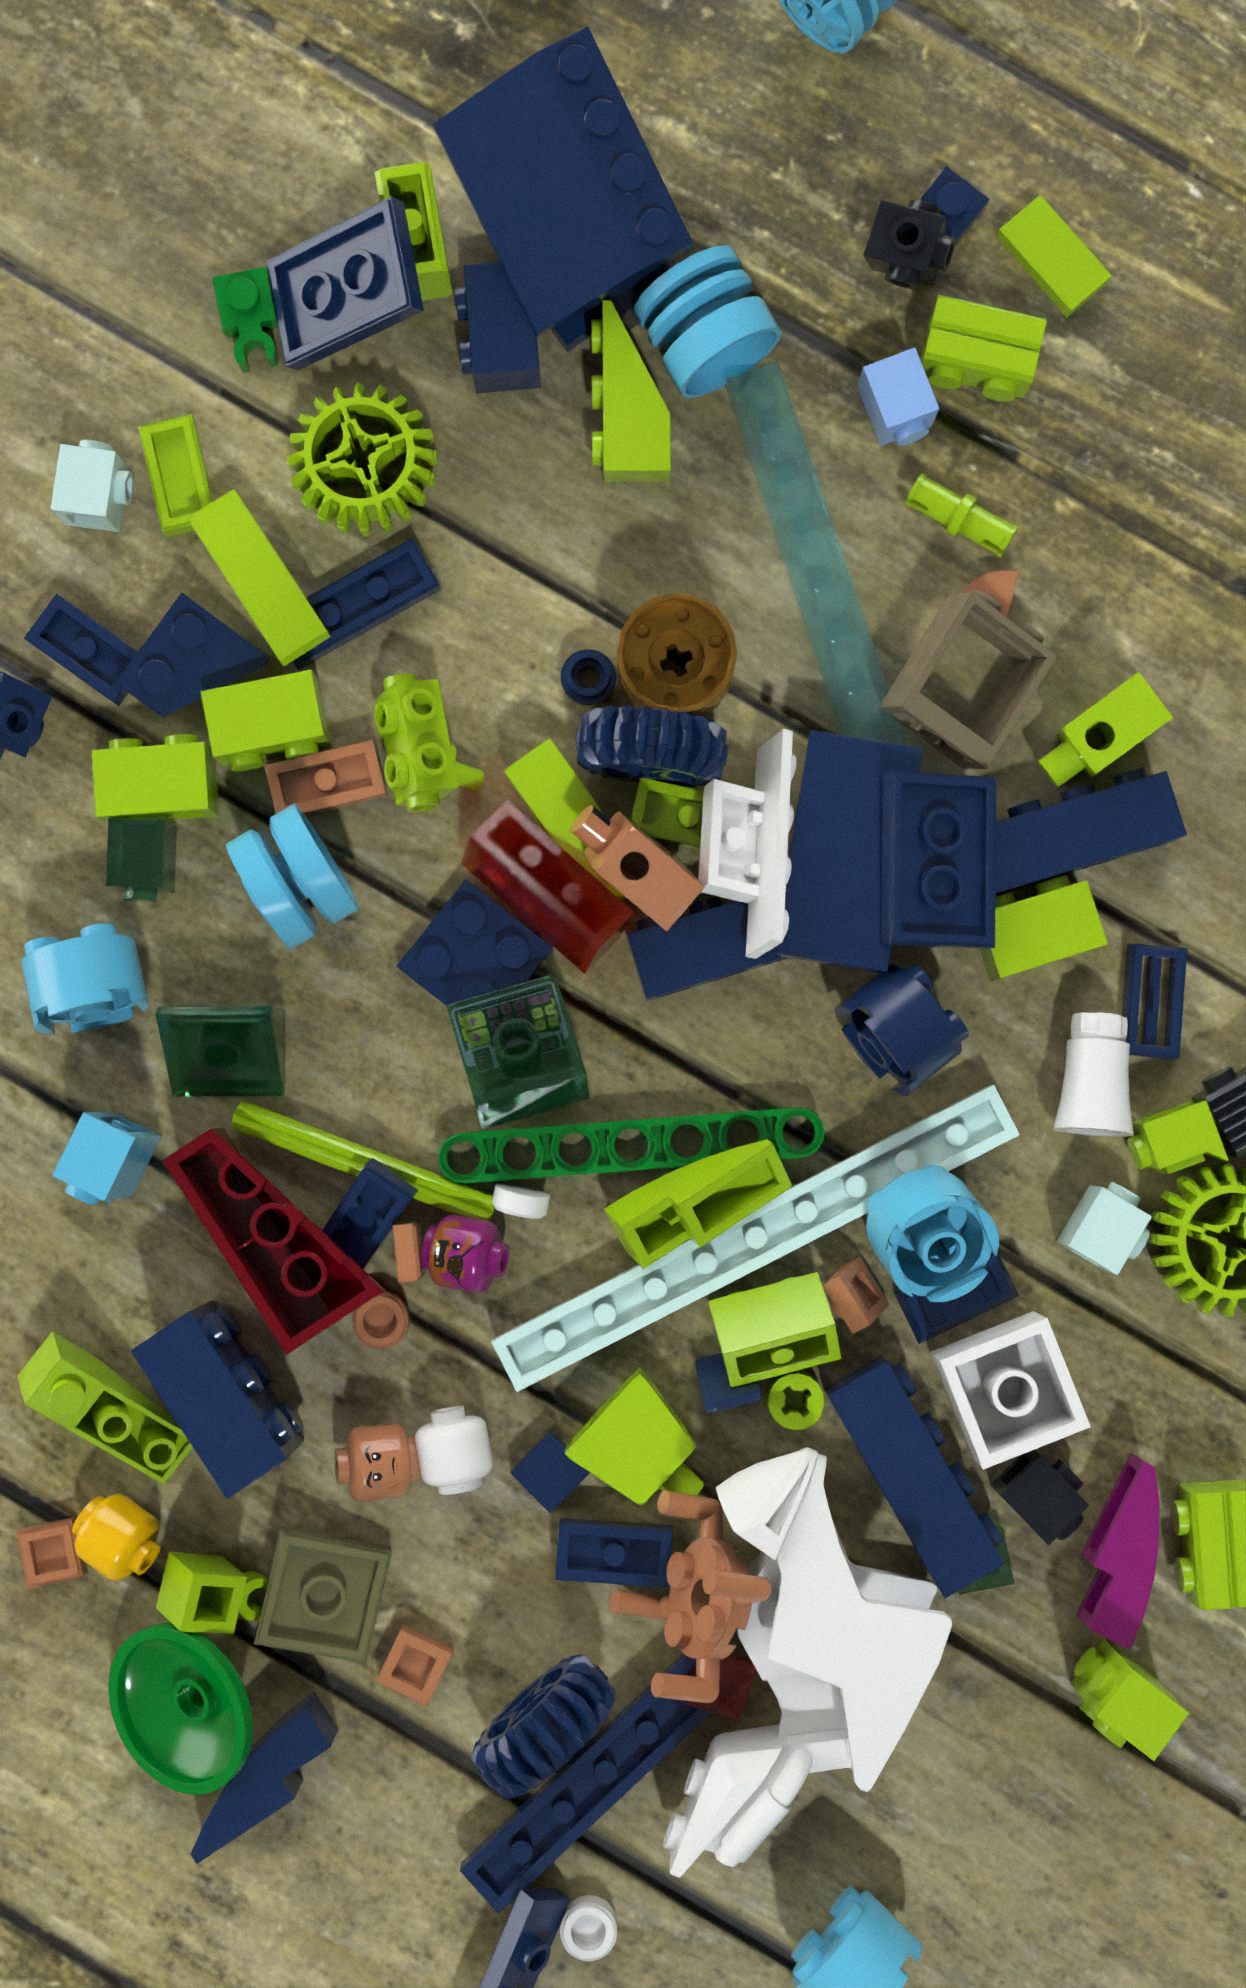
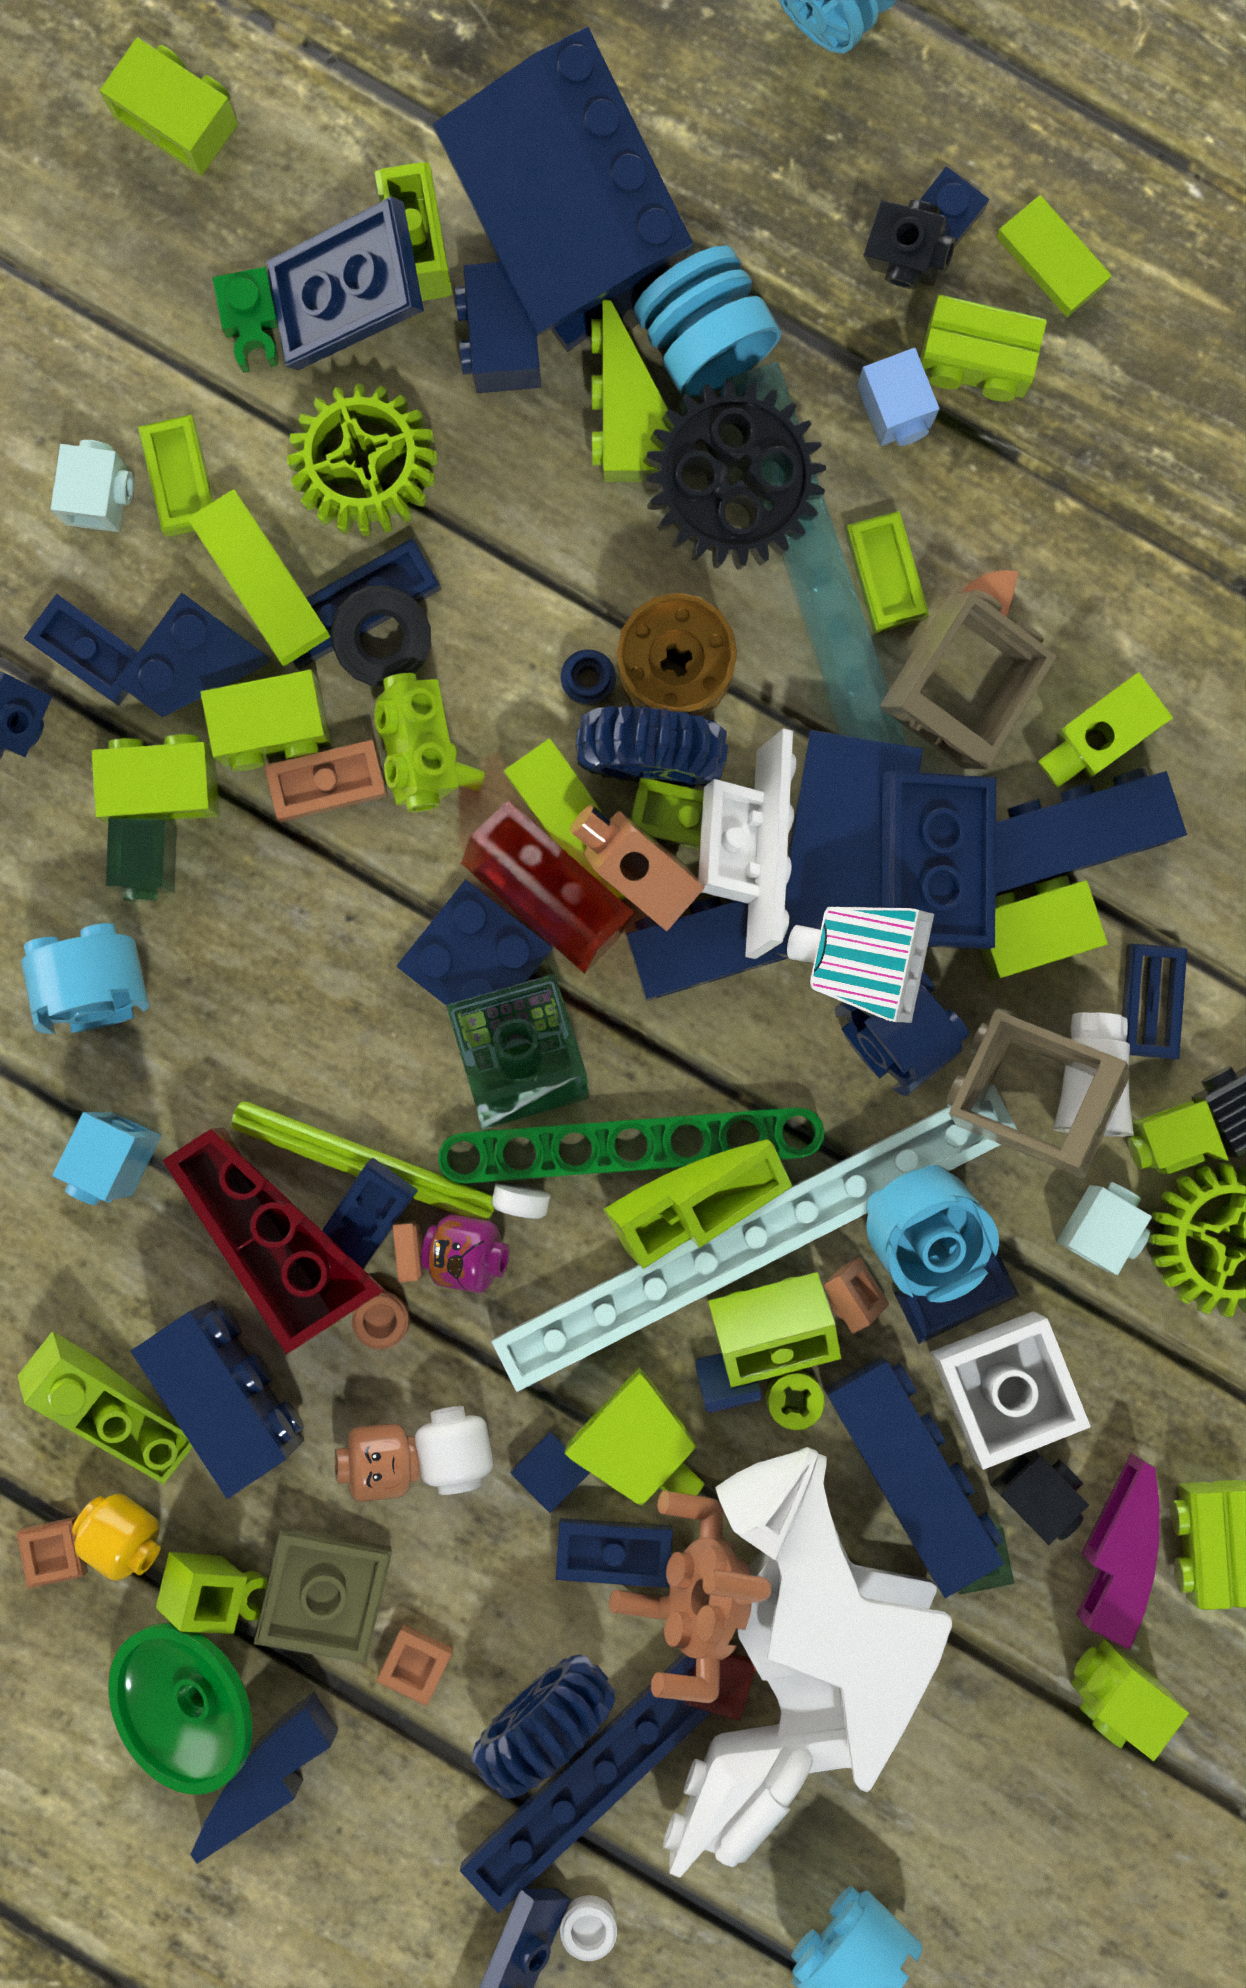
clear green slope [155,1006,286,1097] -> none
medium azure wheel [226,803,361,950] -> none
lime pin [904,473,1019,558] -> none
none -> lime brick [99,37,238,176]
none -> black tyre [331,586,431,686]
none -> black gear [642,380,826,570]
none -> white torso [787,907,934,1023]
none -> lime tile [845,510,930,634]
none -> dark tan window [947,1010,1130,1179]

